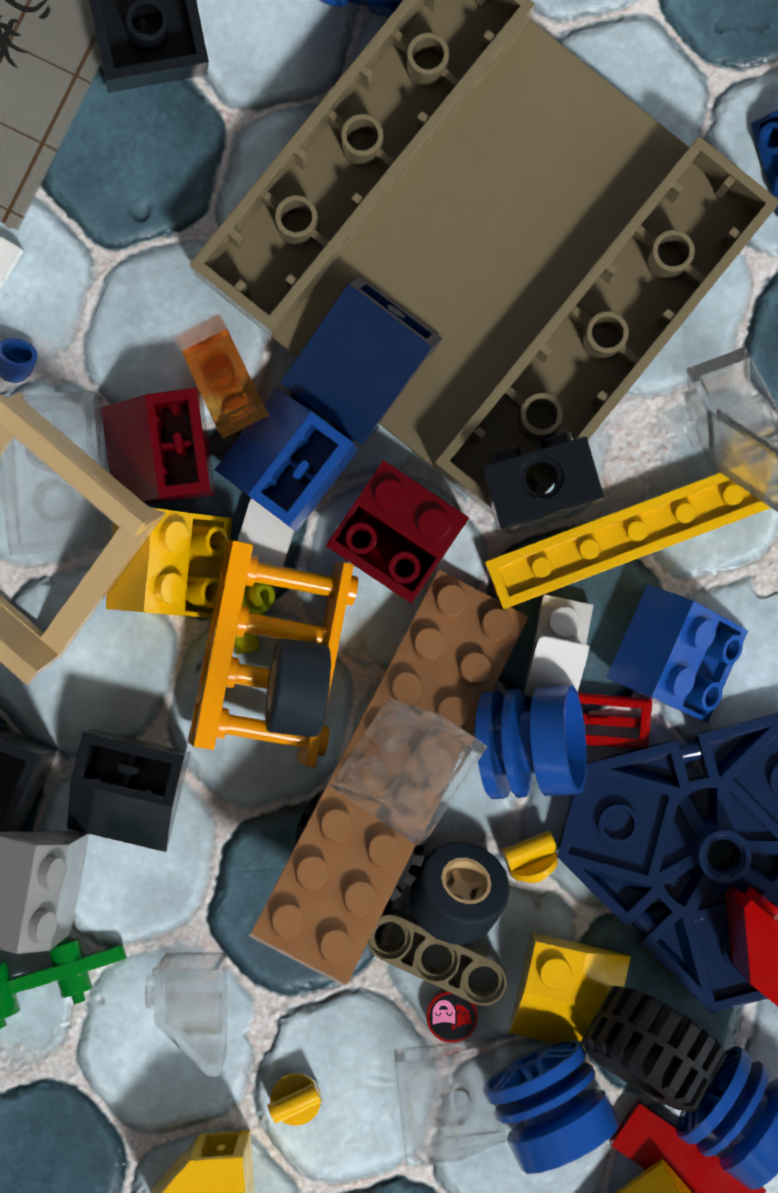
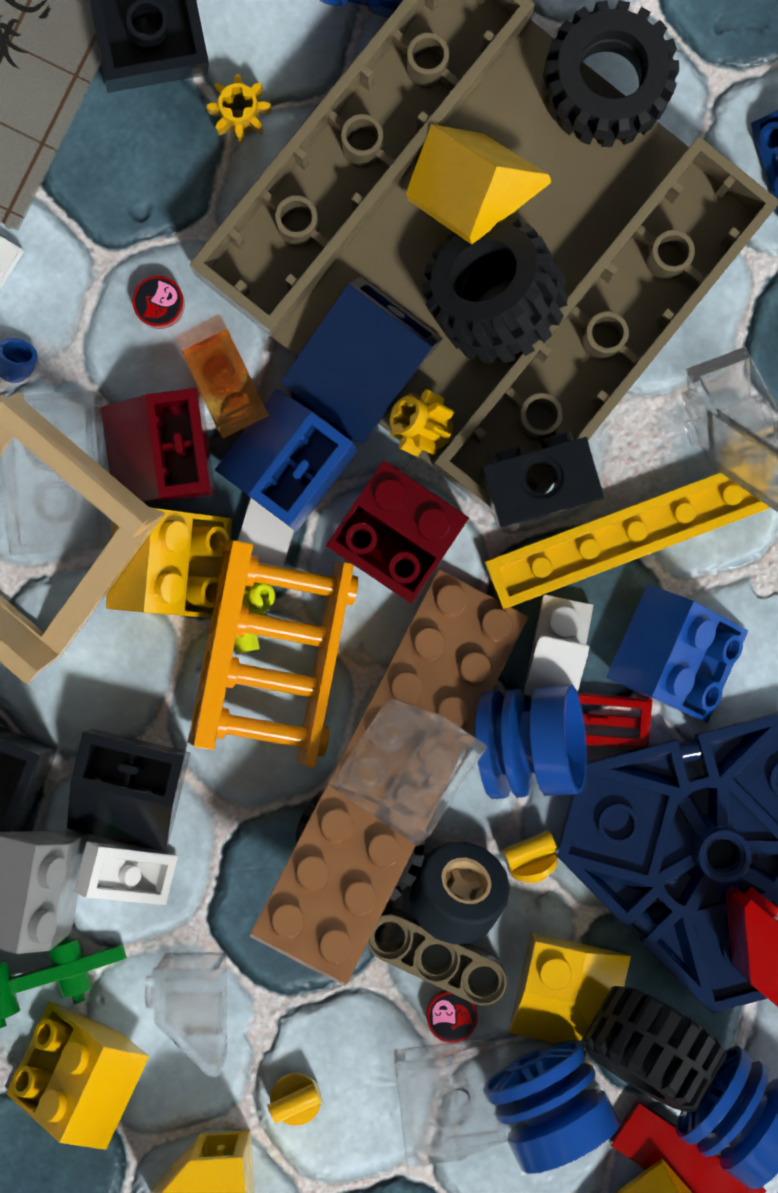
black wheel [265,638,331,737] -> none
none -> yellow slope [6,1001,149,1150]
none -> white slope [74,838,178,905]
none -> tile [132,276,185,329]
none -> yellow gear [207,74,272,143]
none -> yellow gear [390,389,454,457]
none -> yellow slope [406,124,551,244]
none -> black tyre [422,216,568,364]
none -> black tyre [542,0,679,147]

